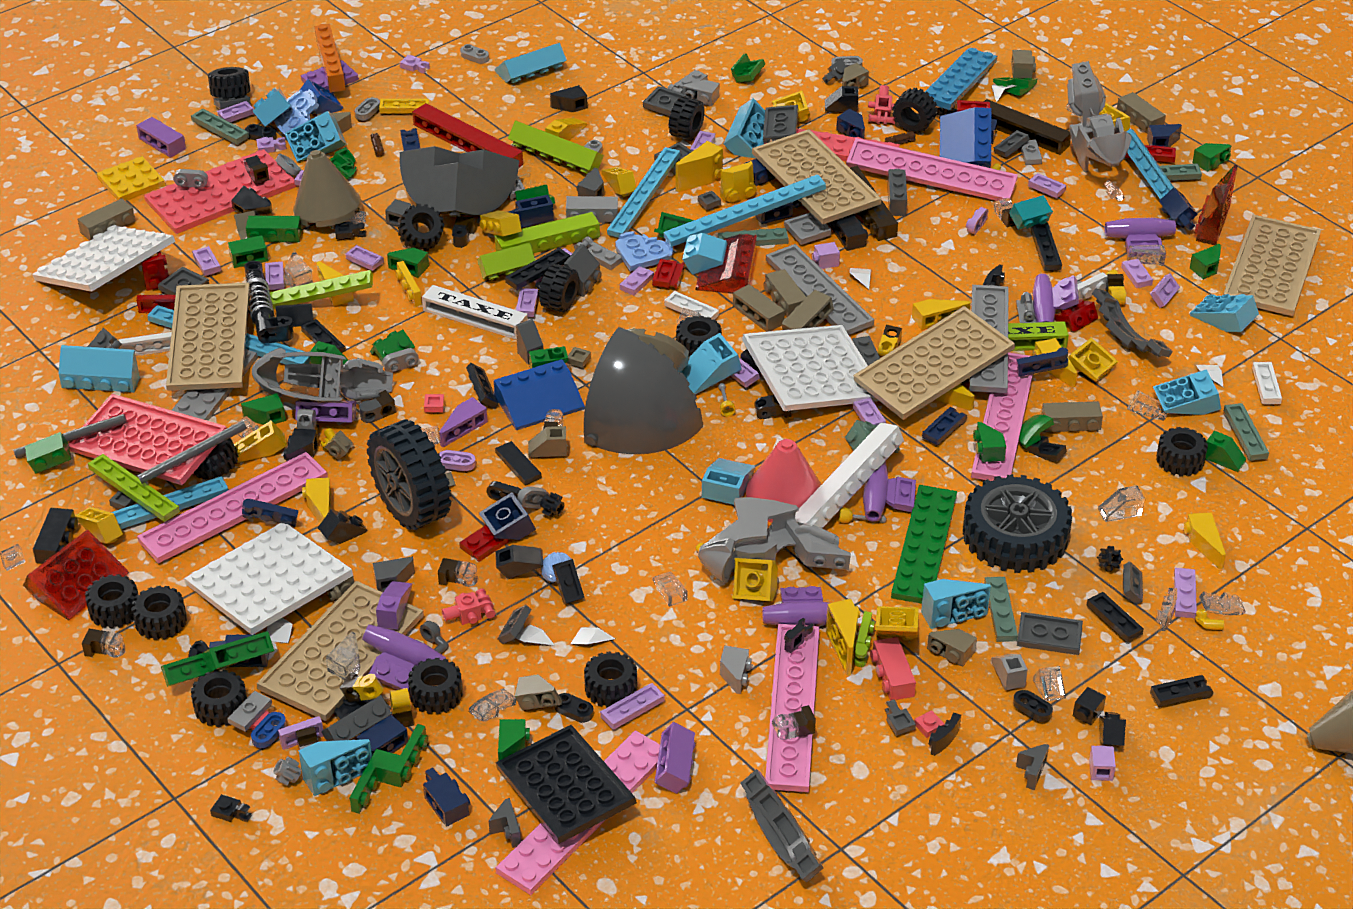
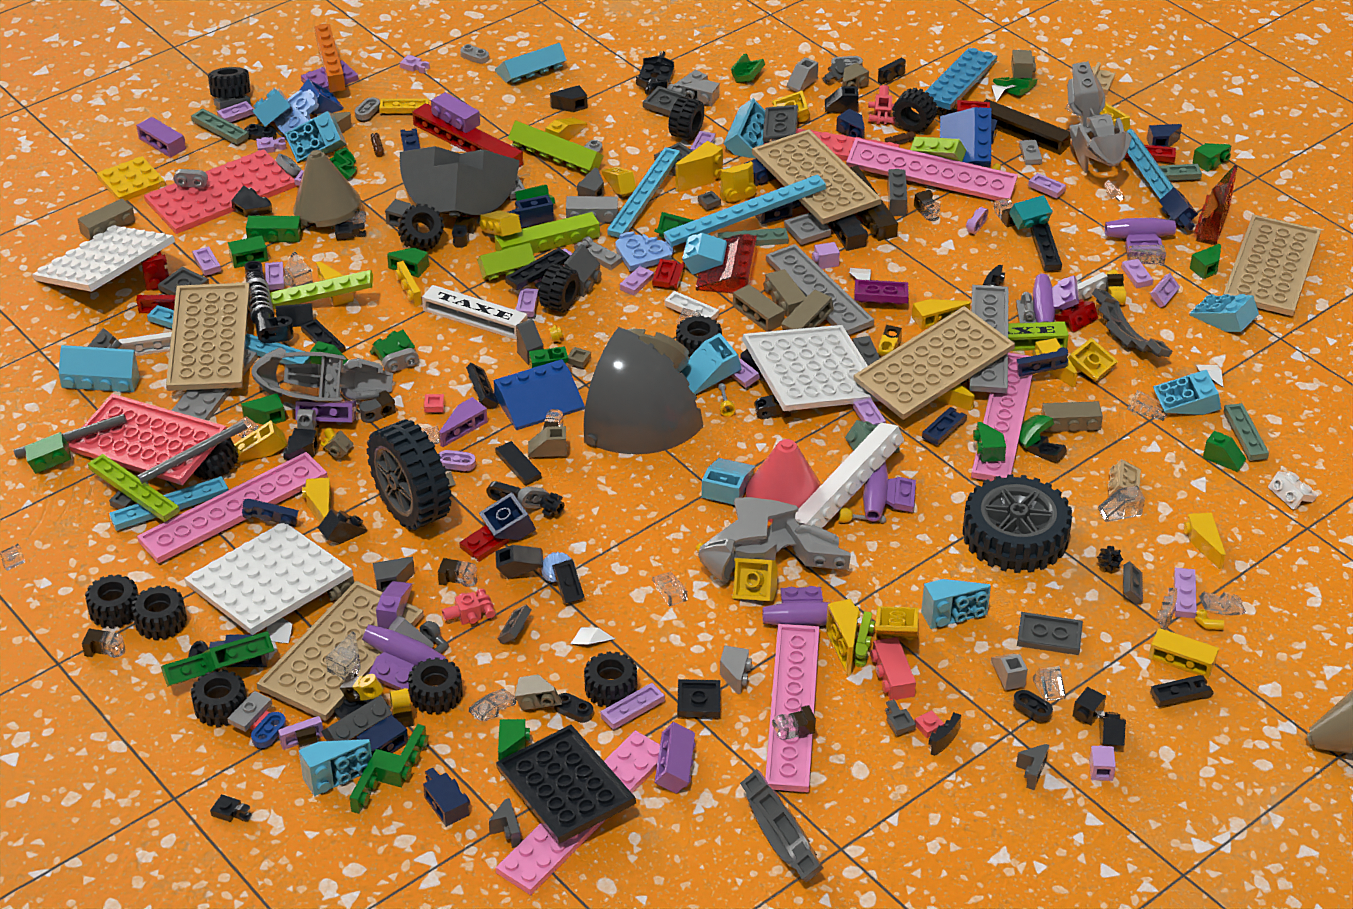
clear red slope [23,529,129,621] -> none
black brick [33,508,78,565] -> none
yellow slope [75,507,123,544] -> none
dark tan sticker [234,211,255,239] -> none
dark brown leg [244,155,269,184] -> none
light grey gear [273,756,301,786] -> none
lavender plate [345,245,384,271] -> none
white sticker [515,625,554,645] -> none
black plate [784,618,814,653] -> none
green plate [891,485,957,604] -> none
dark tan slope [927,629,977,667] -> none
sand green plate [984,577,1018,642] -> none
dark grey plate [994,131,1029,157] -> none
black plate [1087,592,1144,642] -> none
dark tan brick [1117,92,1166,134] -> none
black tyre [1156,427,1208,476] -> none
white plate [1252,362,1282,404] -> none
none -> light grey slope [389,616,434,648]
none -> medium lavender brick [431,92,480,133]
none -> yellow plate [549,325,563,343]
none -> black plate [636,51,674,95]
none -> black plate [677,679,720,718]
none -> light grey slope [786,57,818,92]
none -> magenta plate [854,279,908,305]
none -> black plate [878,57,906,85]
none -> lime brick [910,137,966,162]
none -> clear leg [914,189,940,221]
none -> tan bracket [1092,62,1115,95]
none -> tan bracket [1108,459,1141,500]
none -> yellow brick [1148,628,1219,679]
none -> white bracket [1268,471,1317,509]

